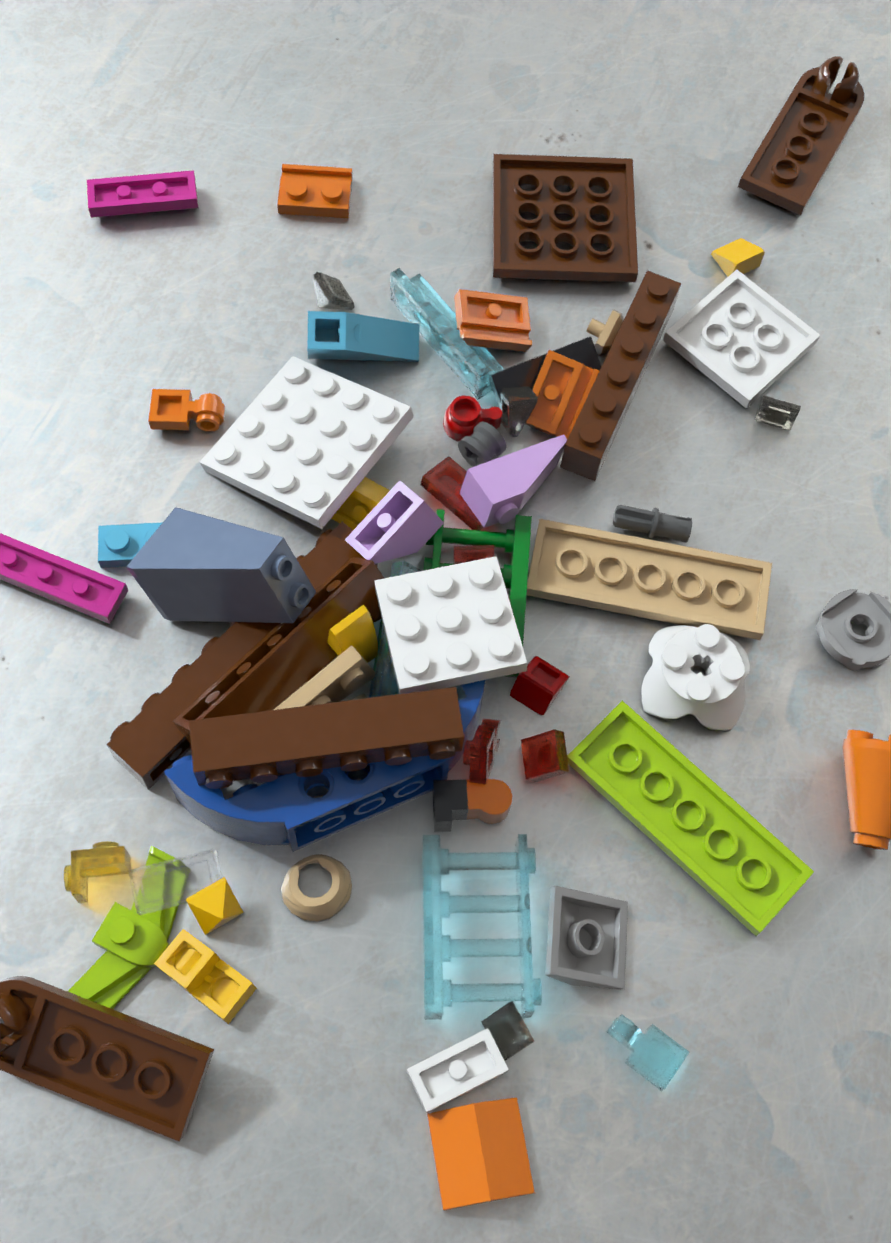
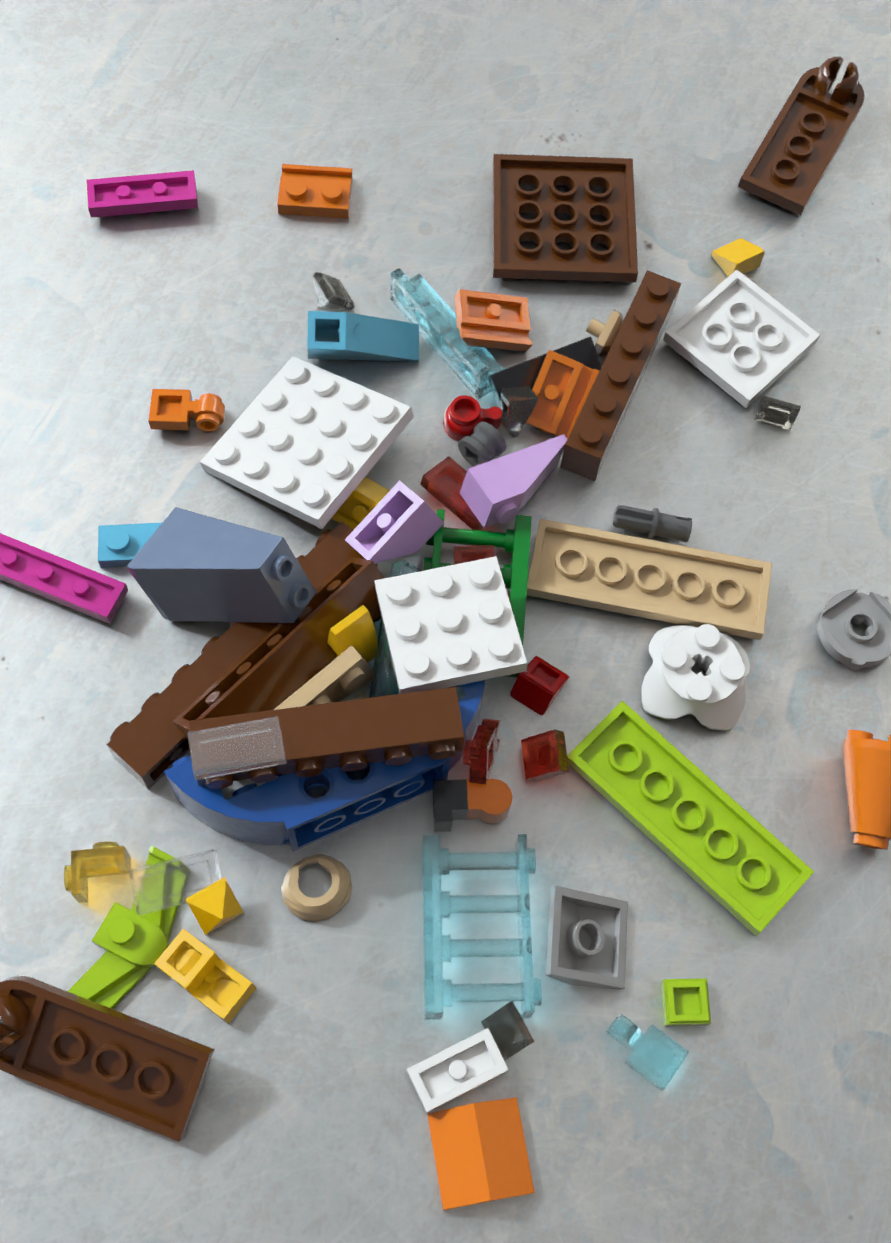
none -> clear tile [187,716,287,780]
none -> lime tile [661,978,711,1027]

